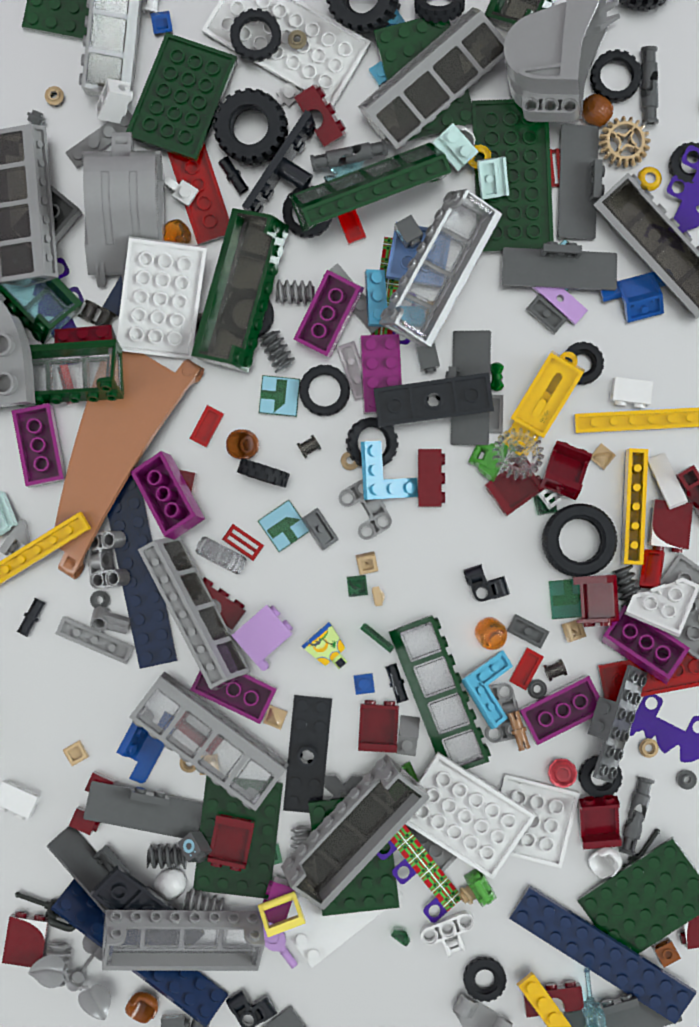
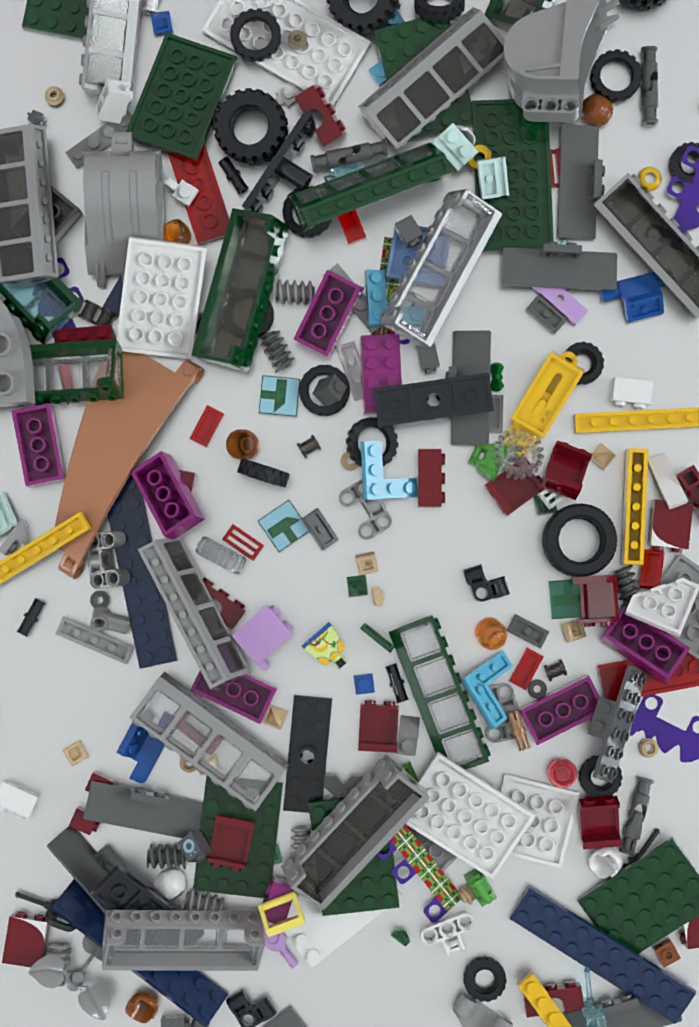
tan gear [599,116,651,168] -> none
dark grey plate [677,770,697,790] -> none
none -> dark grey brick [312,374,347,406]

